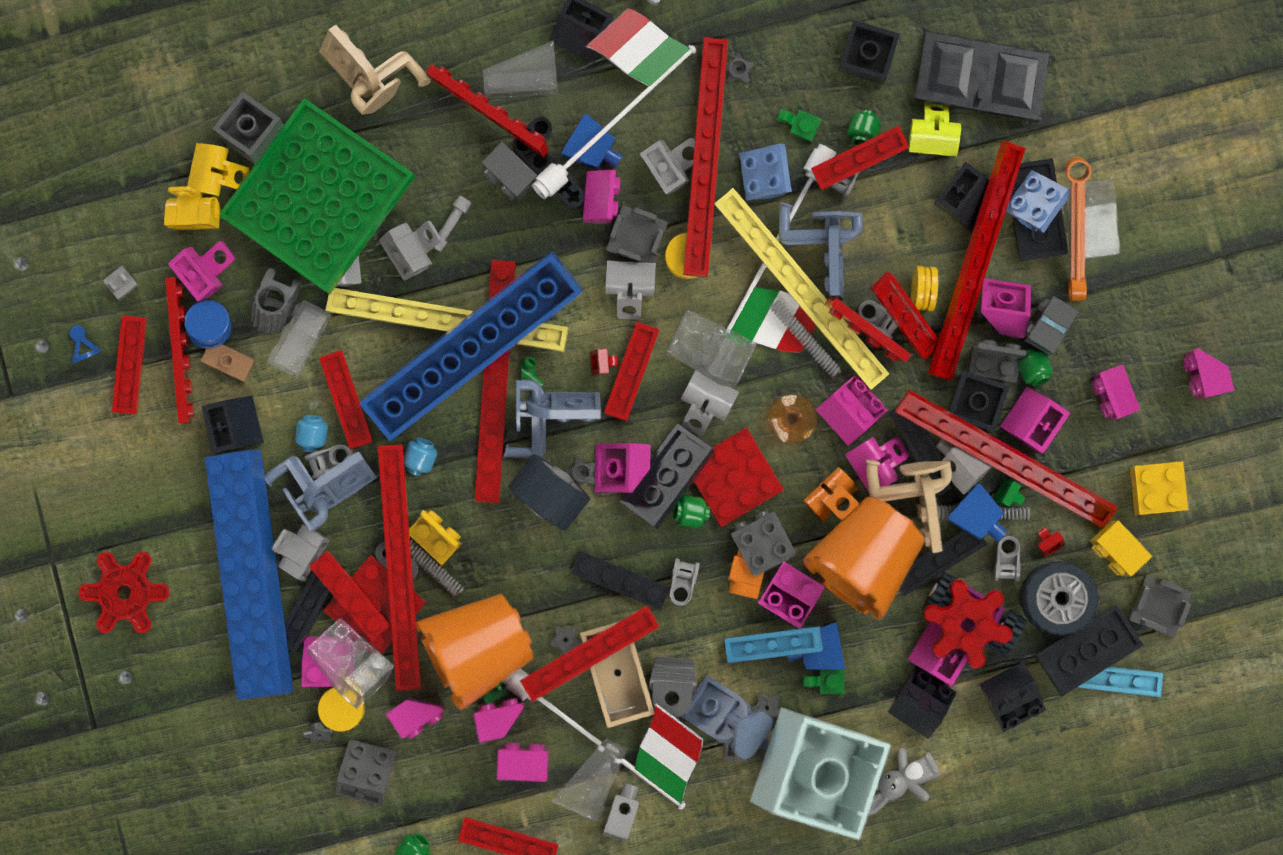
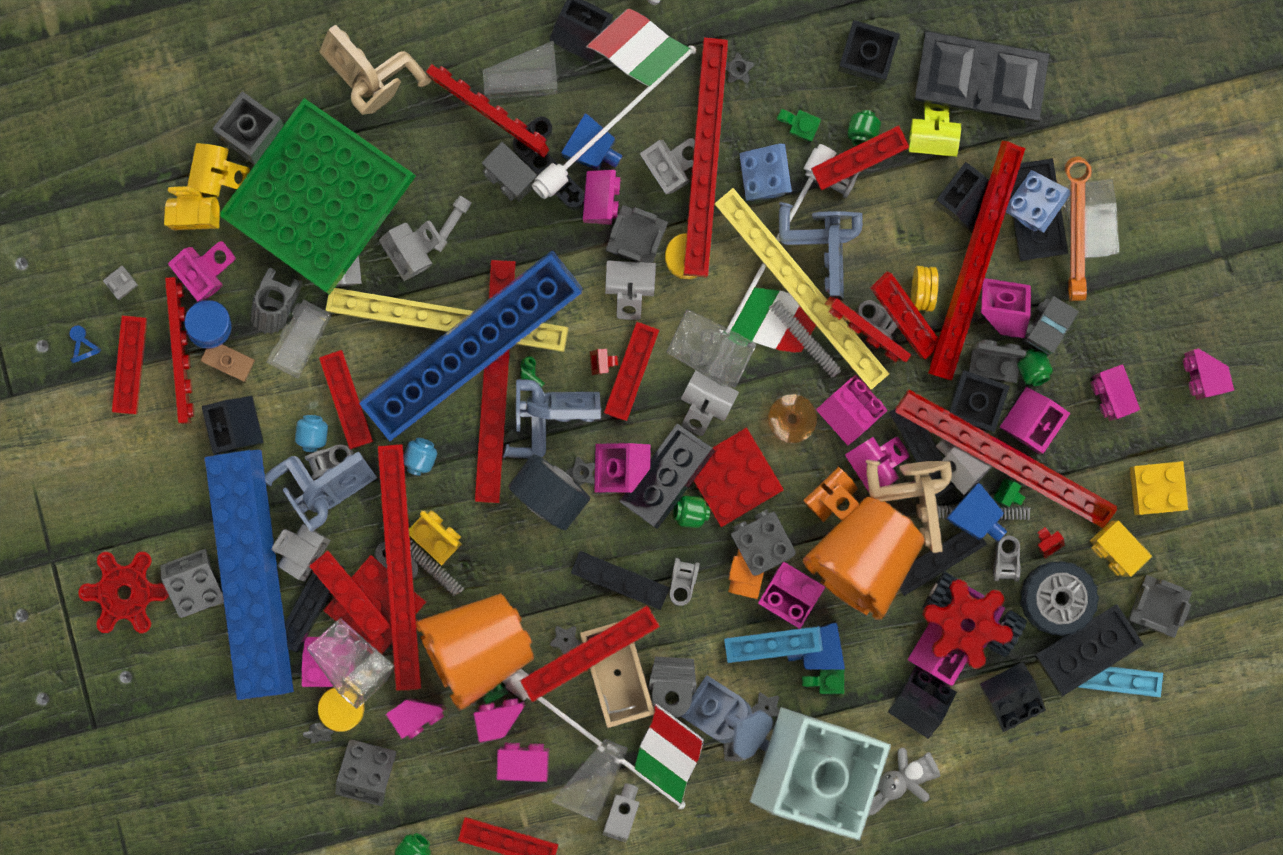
none -> dark grey bracket [160,548,224,618]

